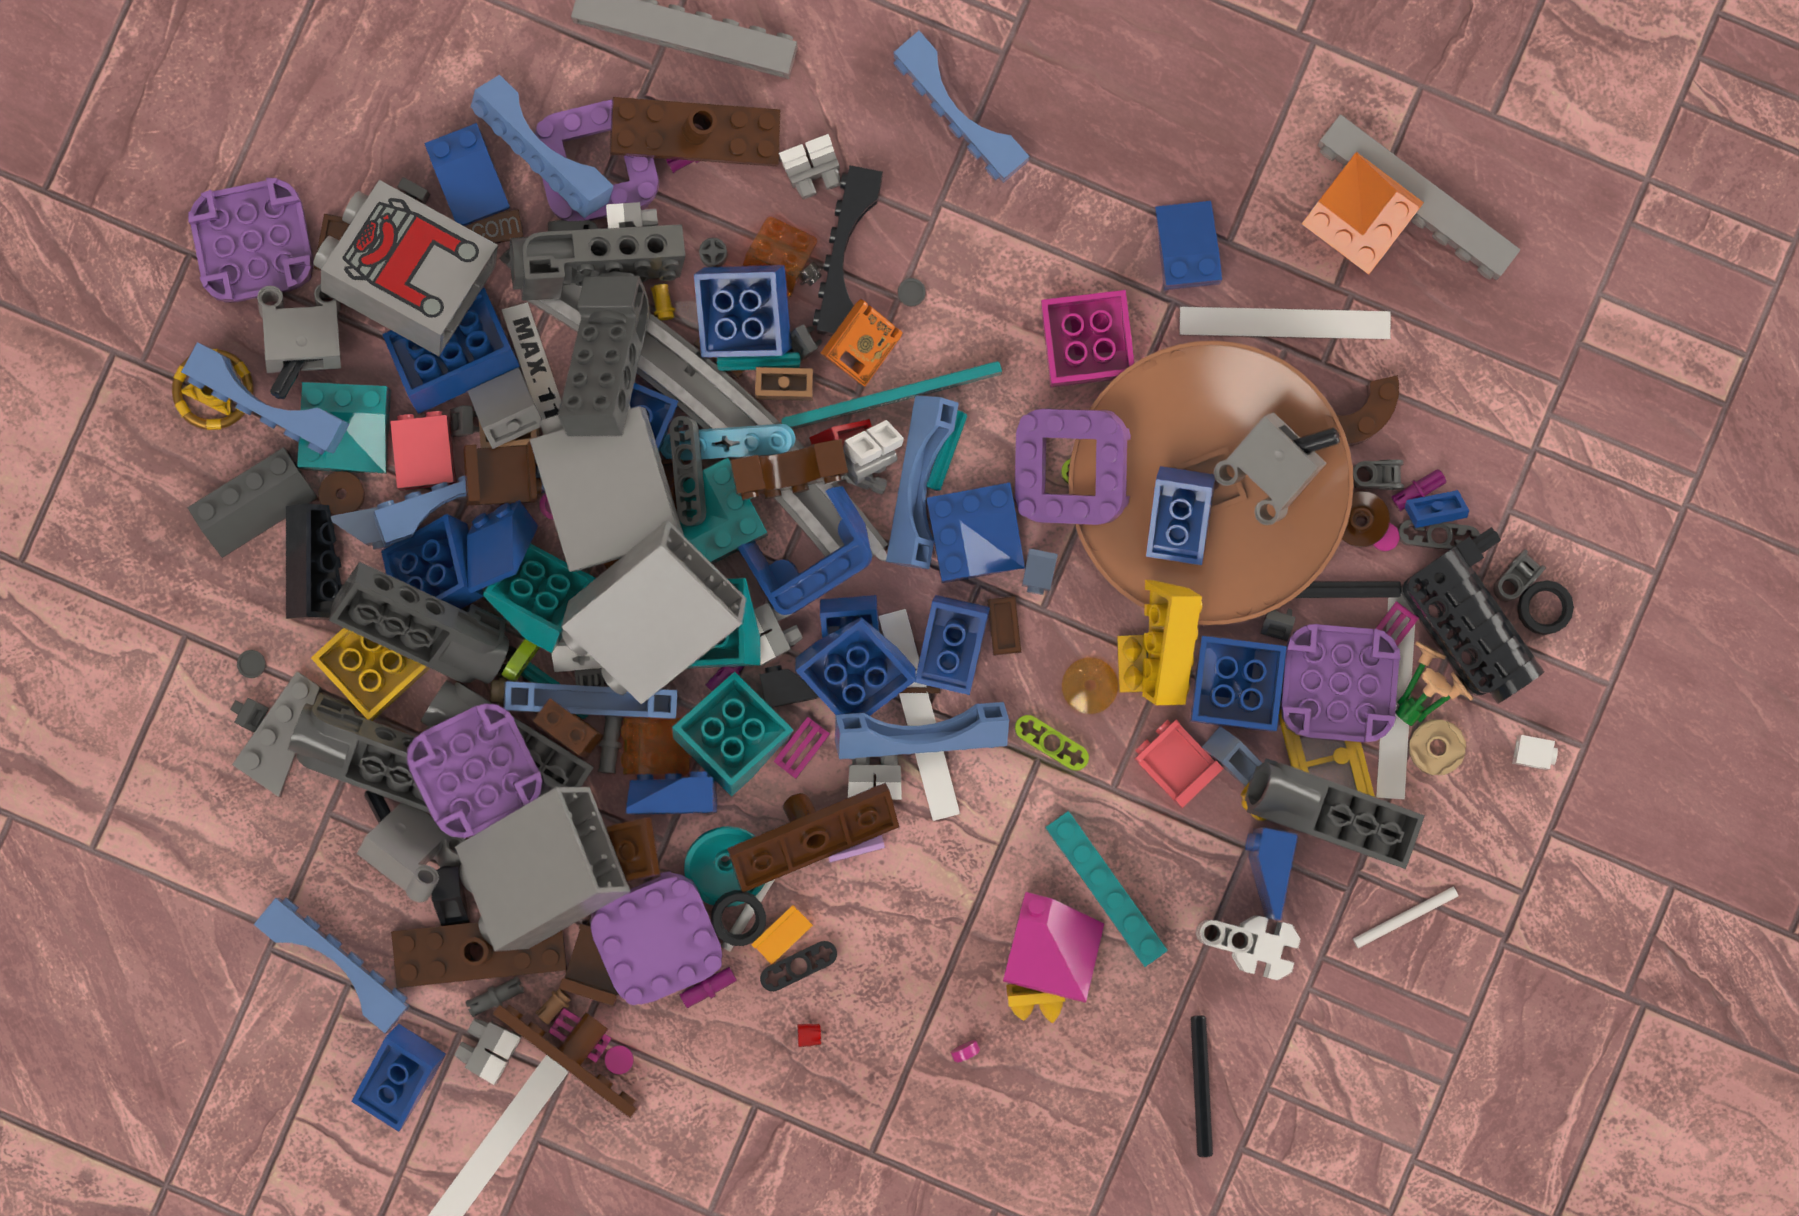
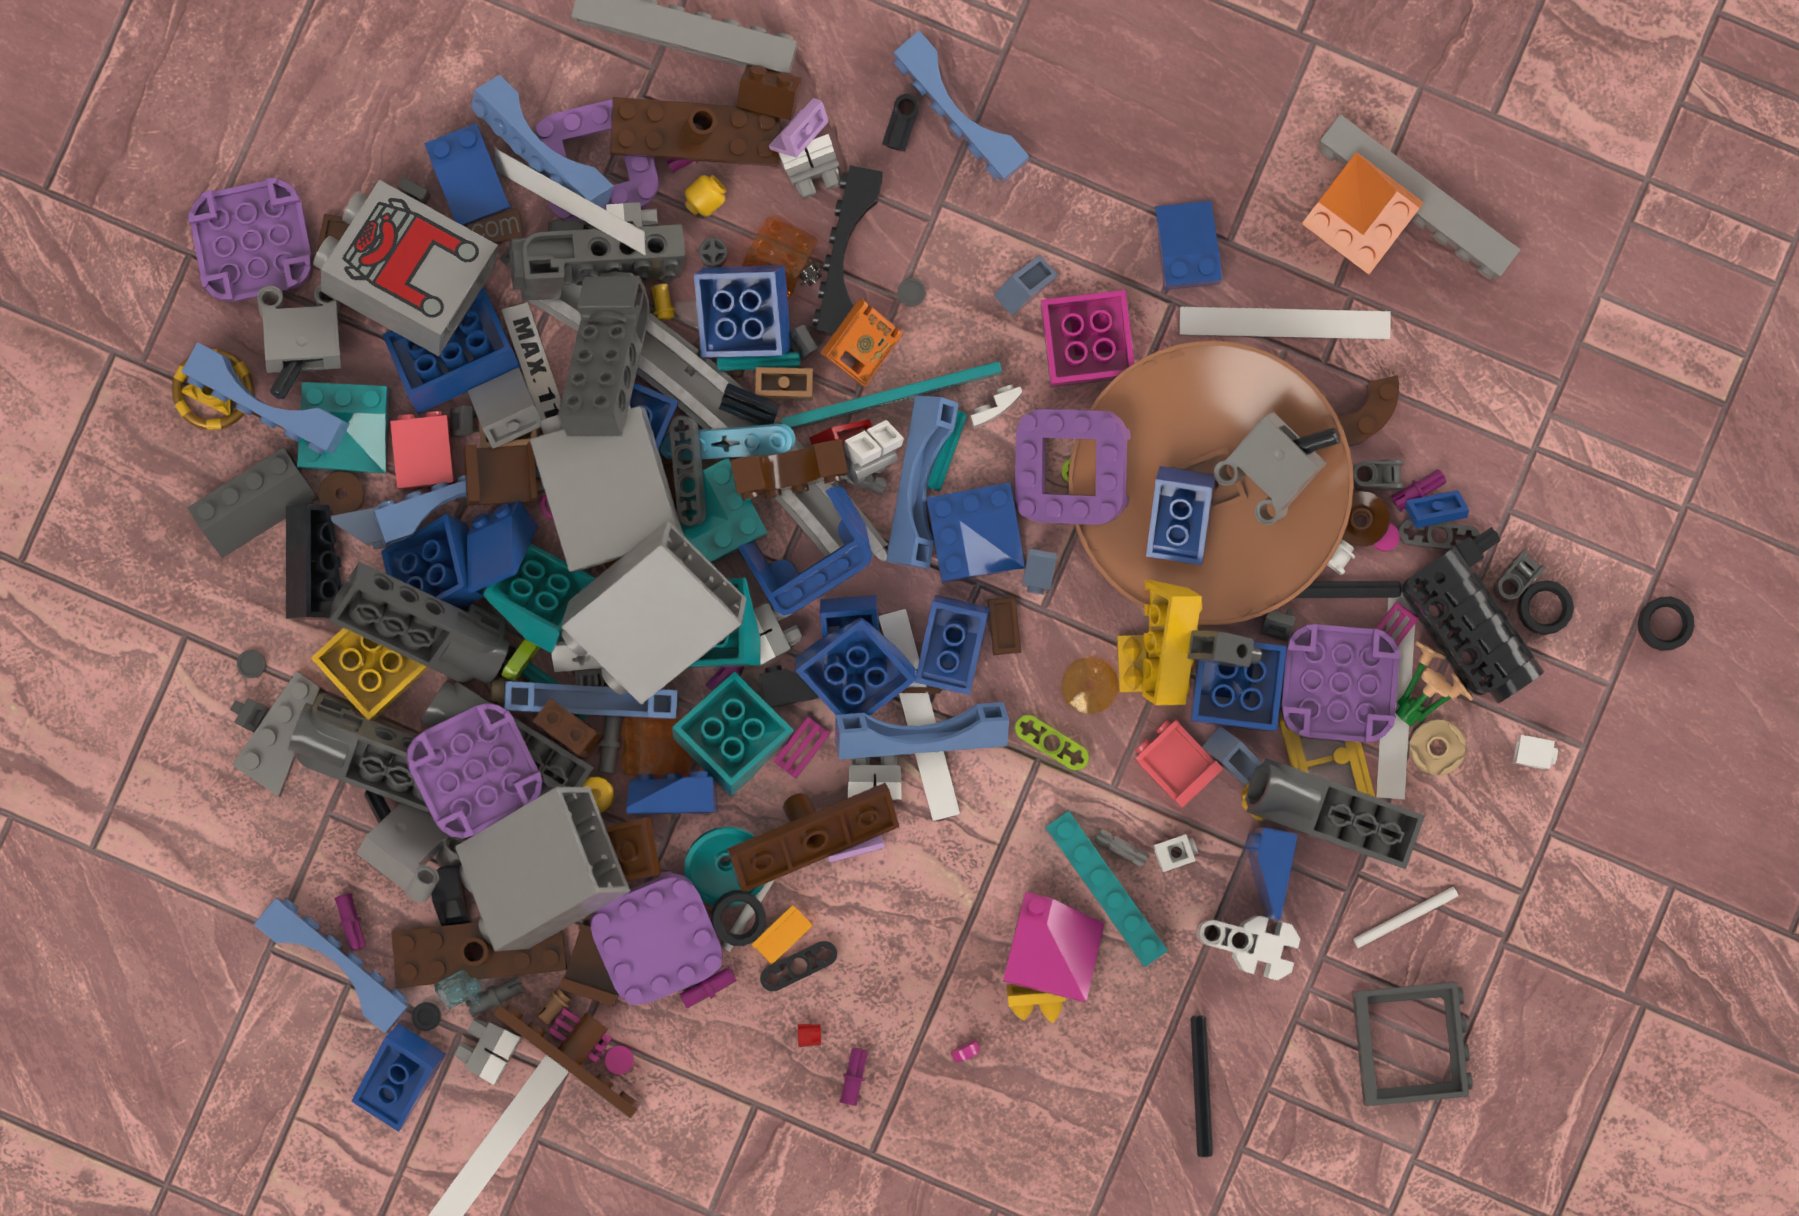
none -> magenta axle [334,893,366,951]
none -> black tile [412,1002,441,1031]
none -> clear light blue bracket [434,969,482,1009]
none -> white sticker [494,148,645,255]
none -> yellow head [582,777,615,813]
none -> yellow head [684,175,726,217]
none -> black tile [719,383,780,425]
none -> reddish brown brick [736,65,802,120]
none -> lavender panel [769,98,829,158]
none -> magenta axle [839,1048,868,1106]
none -> black piece [882,94,919,152]
none -> white slope [970,384,1022,429]
none -> sand blue slope [994,255,1059,316]
none -> light grey axle [1095,829,1149,866]
none -> white brick [1152,834,1198,872]
none -> dark grey torso [1187,630,1261,667]
none -> white brick [1327,540,1355,575]
none -> dark grey piece [1352,981,1473,1106]
none -> black tyre [1638,596,1695,651]

